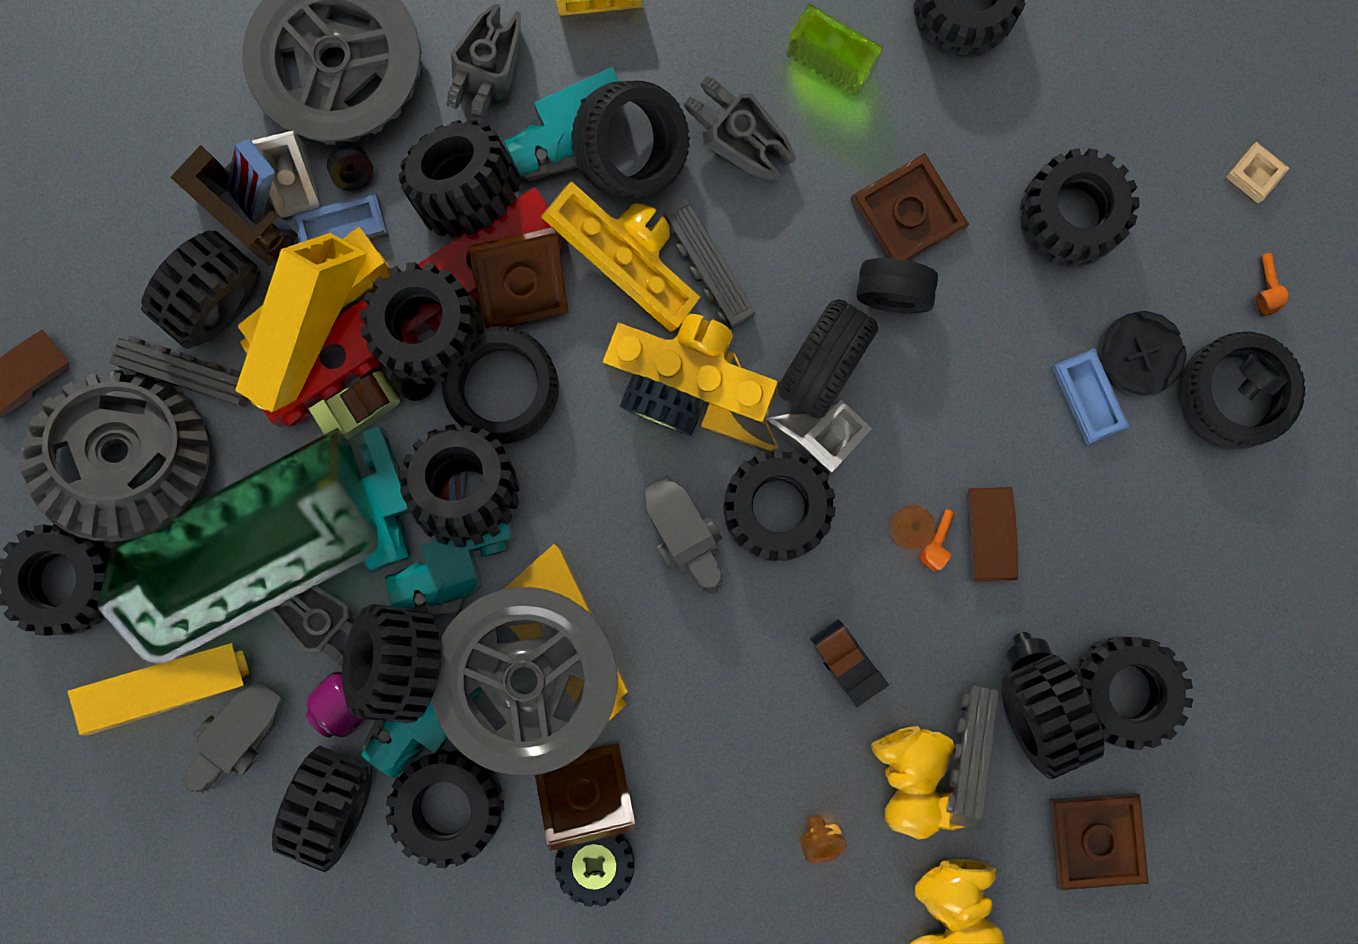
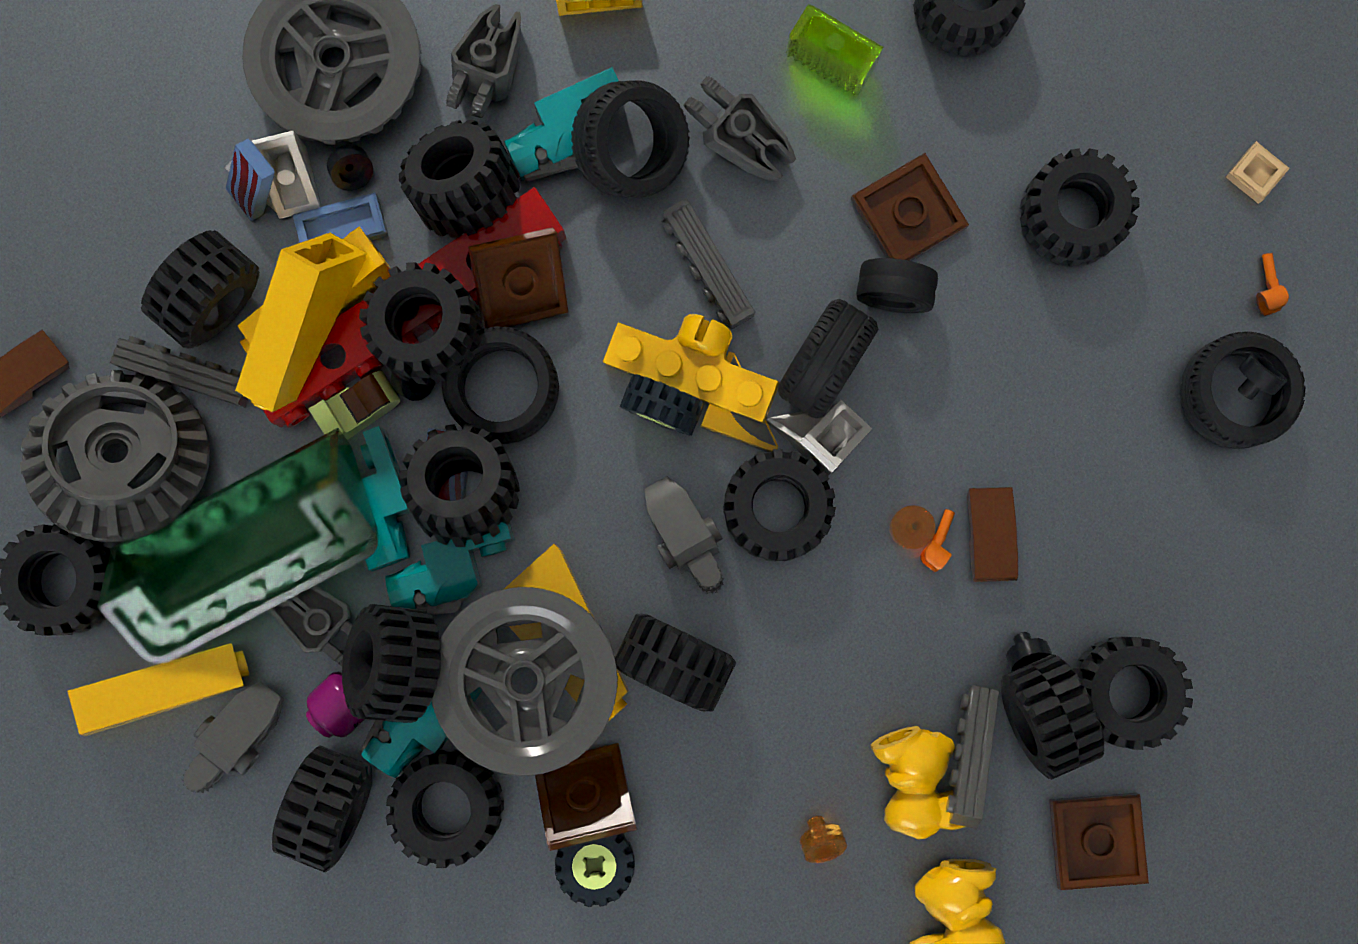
dark brown panel [170,145,298,266] -> none
yellow plate [541,181,700,332] -> none
leg [810,619,889,708] -> none
medium blue tile [1052,349,1129,445] -> none
black tile [1097,311,1187,397] -> none
none -> black tyre [615,614,737,712]

